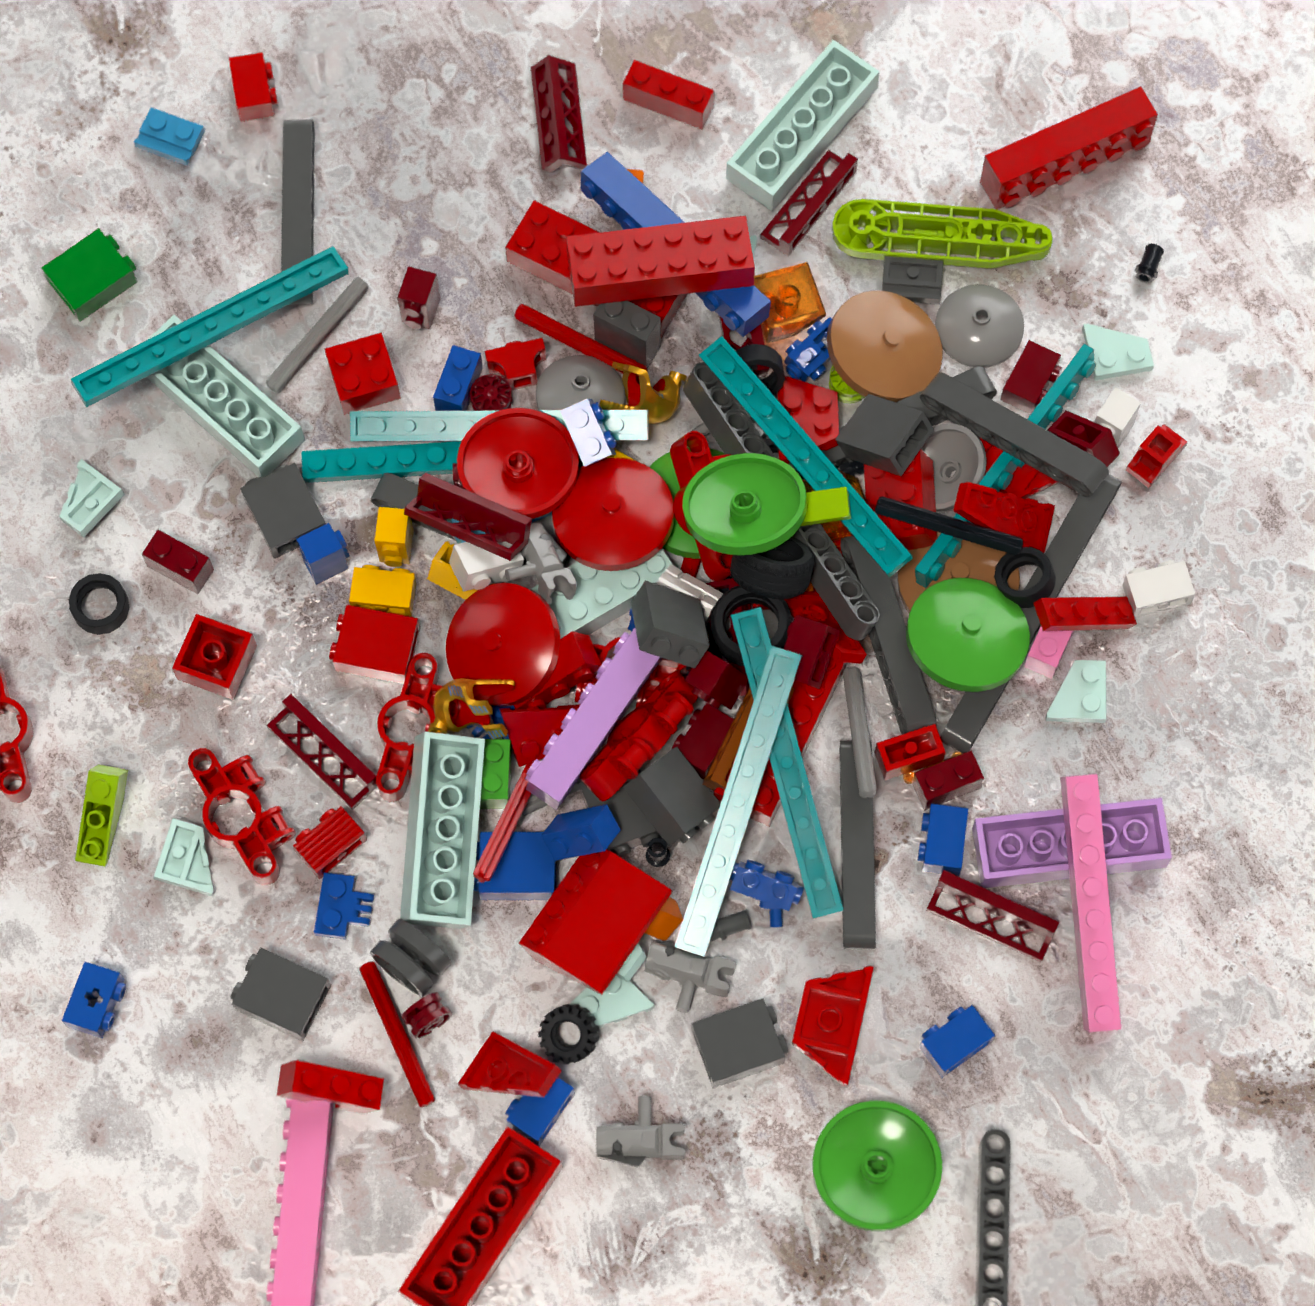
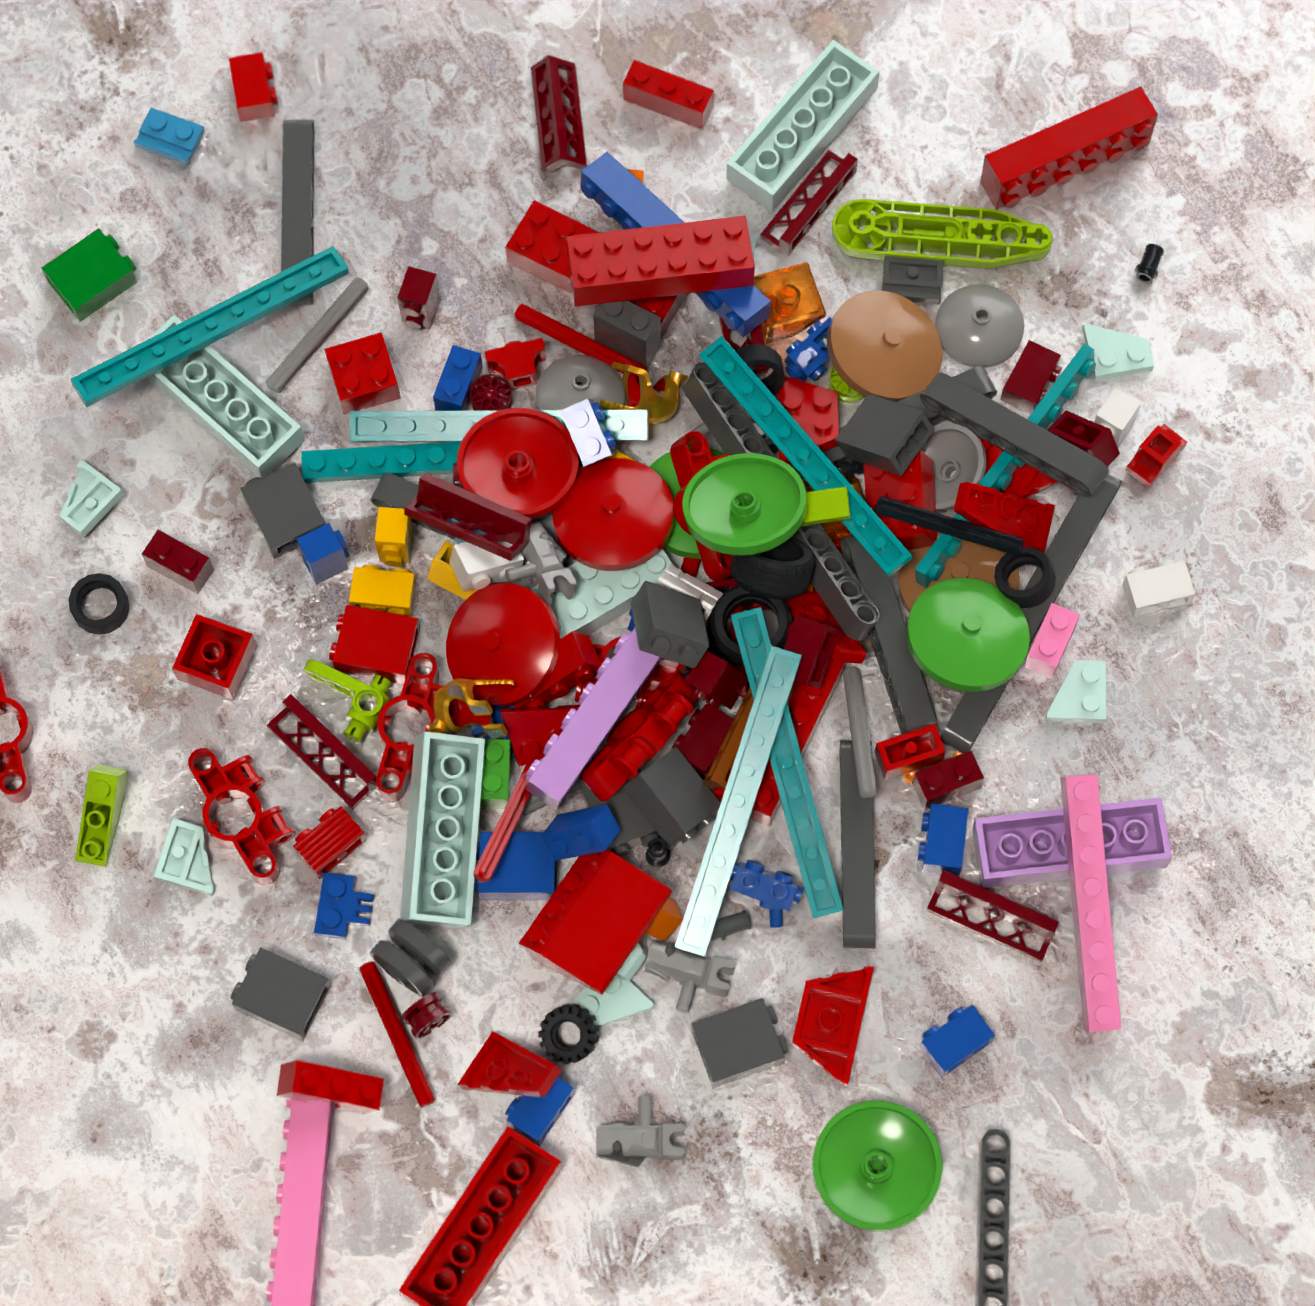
blue brick [62,961,126,1039] -> none
red plate [1033,596,1137,631] -> none
none -> lime piece [303,659,392,743]

